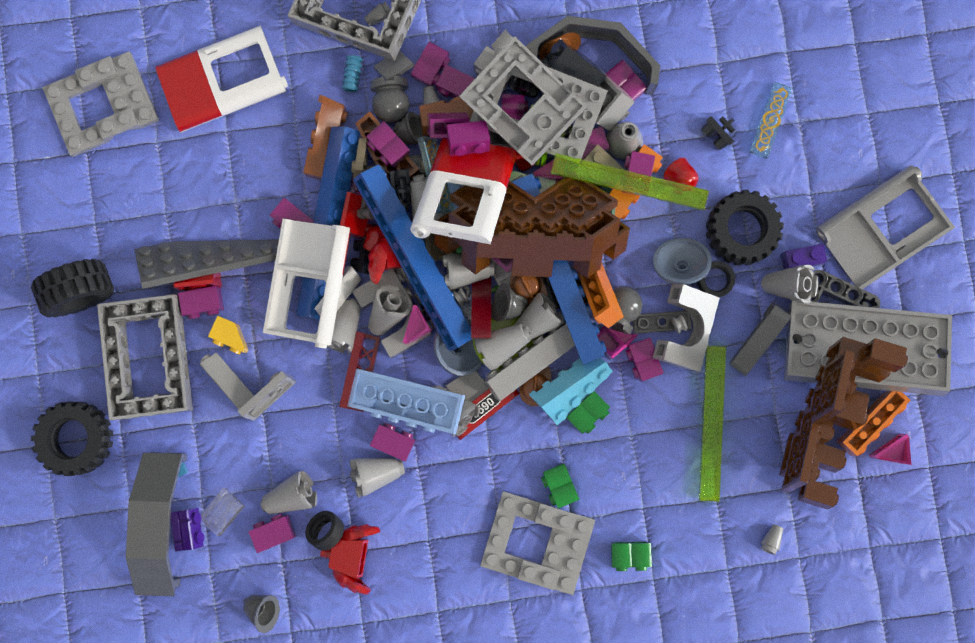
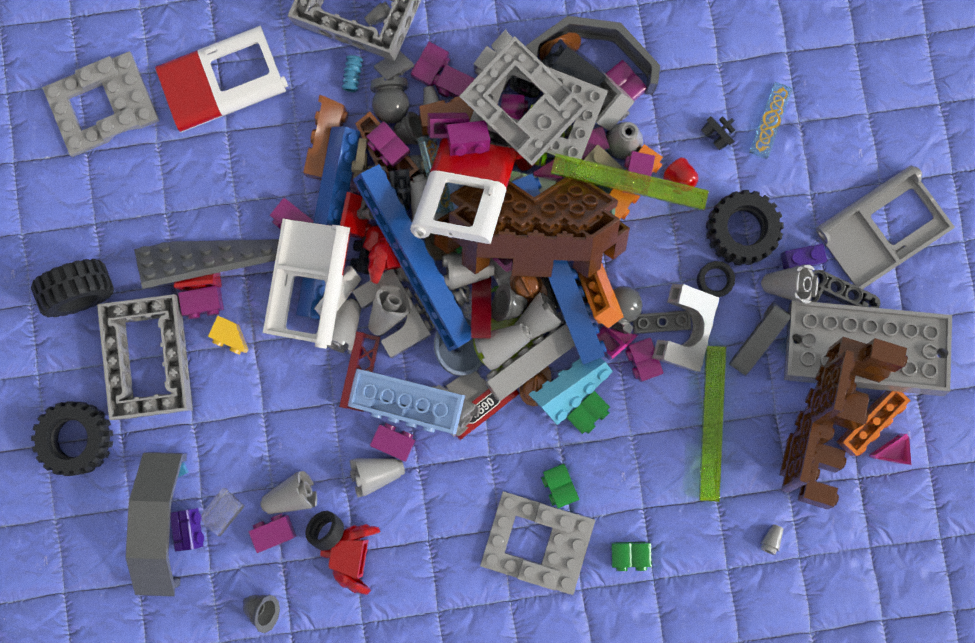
light grey piece [200,353,296,421] -> none
dark pink slope [403,305,432,345] -> none
sand blue dish [653,238,712,285] -> none
light grey bush [672,315,688,334] -> none

